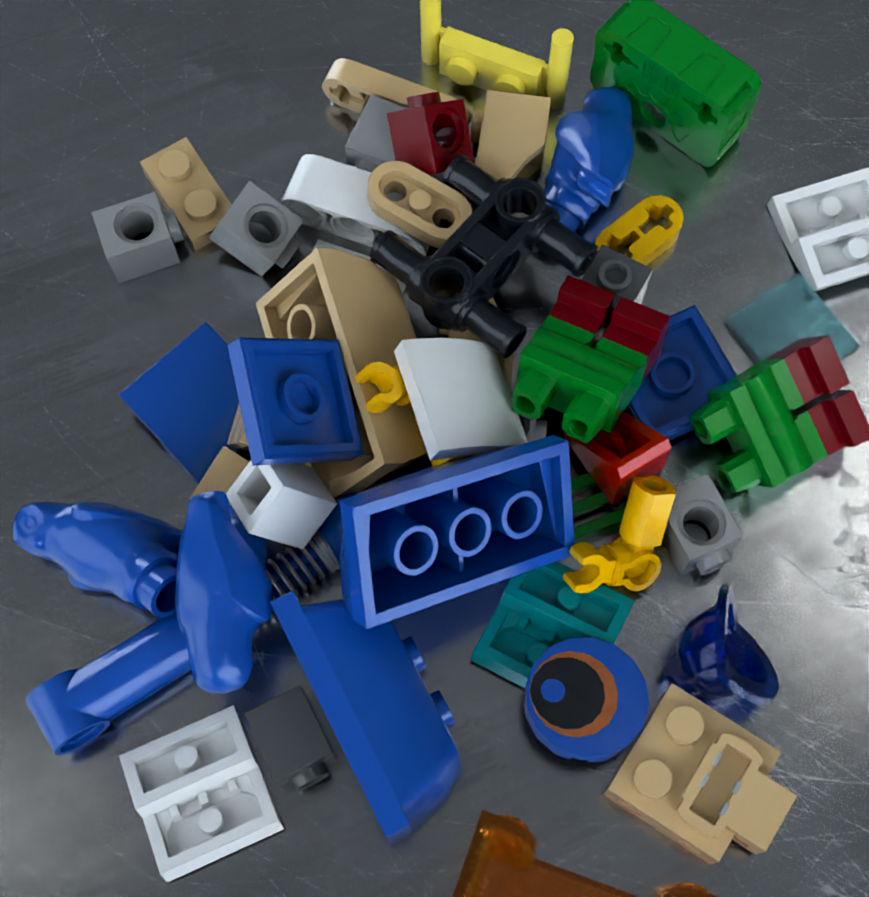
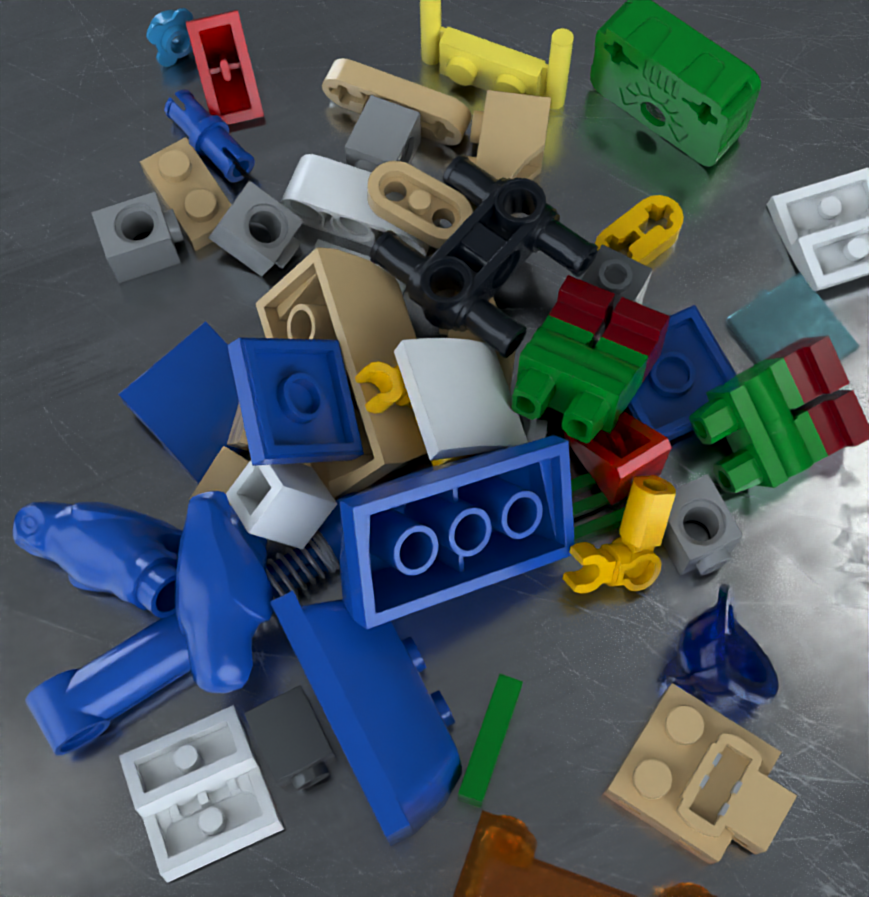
dark red brick [387,91,475,175] -> none
teal slope [470,561,635,689] -> none
tile [524,637,649,762] -> none
blue animal [544,86,634,232] -> none
none -> dark azure plate [146,8,194,67]
none -> blue pin [164,89,255,182]
none -> red slope [185,9,264,125]
none -> green tile [457,673,523,809]

